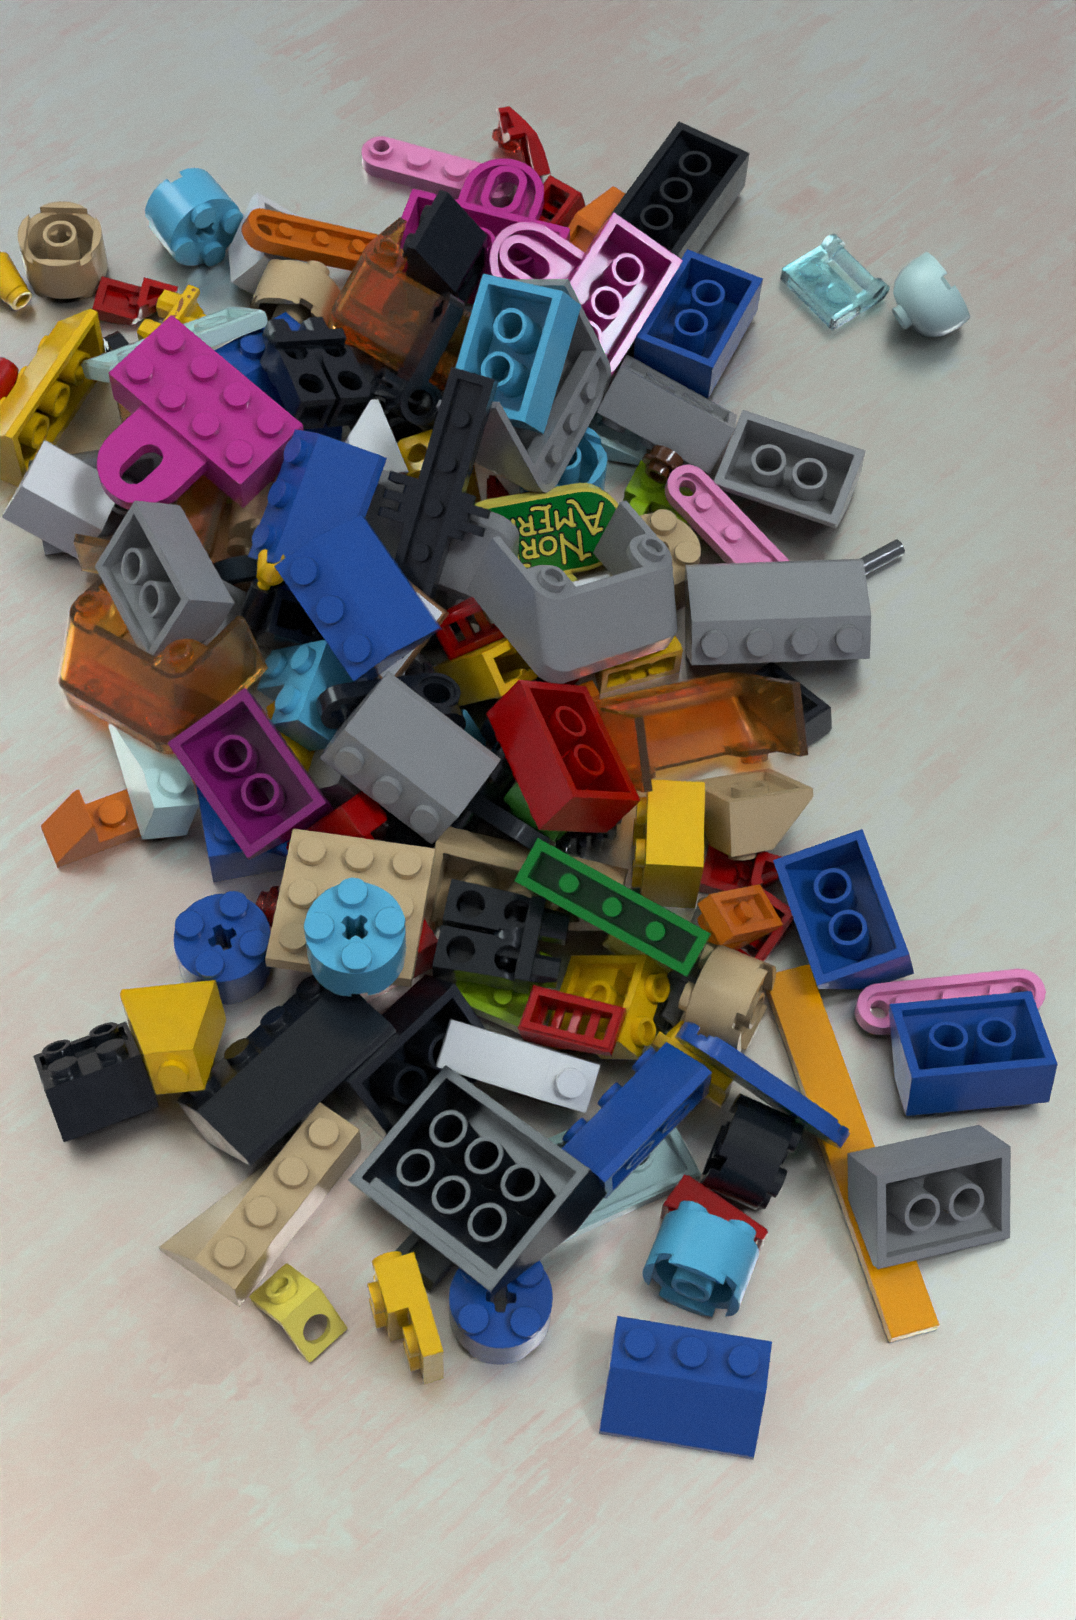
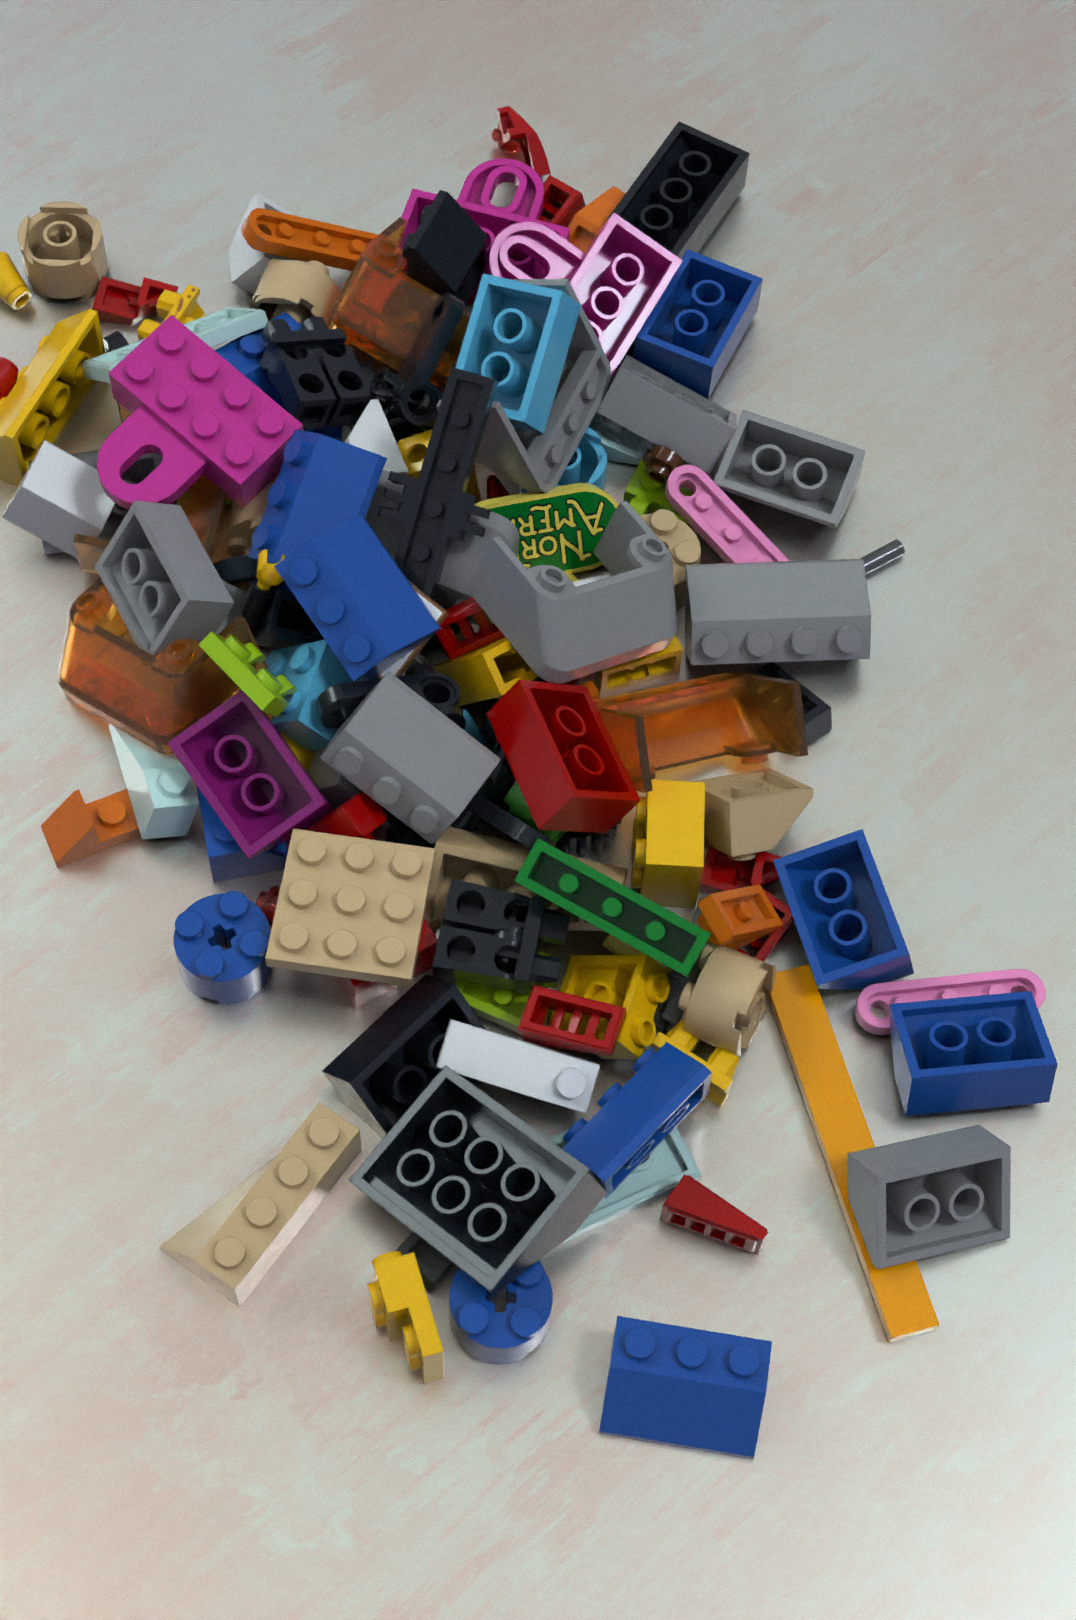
black slope [33,1021,159,1142] -> none
yellow slope [120,980,227,1095] -> none
medium azure brick [145,168,244,266] -> none
black slope [176,975,397,1166] -> none
light yellow bracket [249,1263,347,1362] -> none
medium azure brick [304,878,406,997] -> none
bright pink plate [361,136,514,208] -> none
medium azure brick [642,1201,759,1317] -> none
blue tile [675,1021,850,1149] -> none
black brick [700,1093,804,1210] -> none
clear light blue plate [780,234,890,331] -> none
light aqua cylinder [892,252,970,337] -> none
none -> lime plate [198,631,297,717]

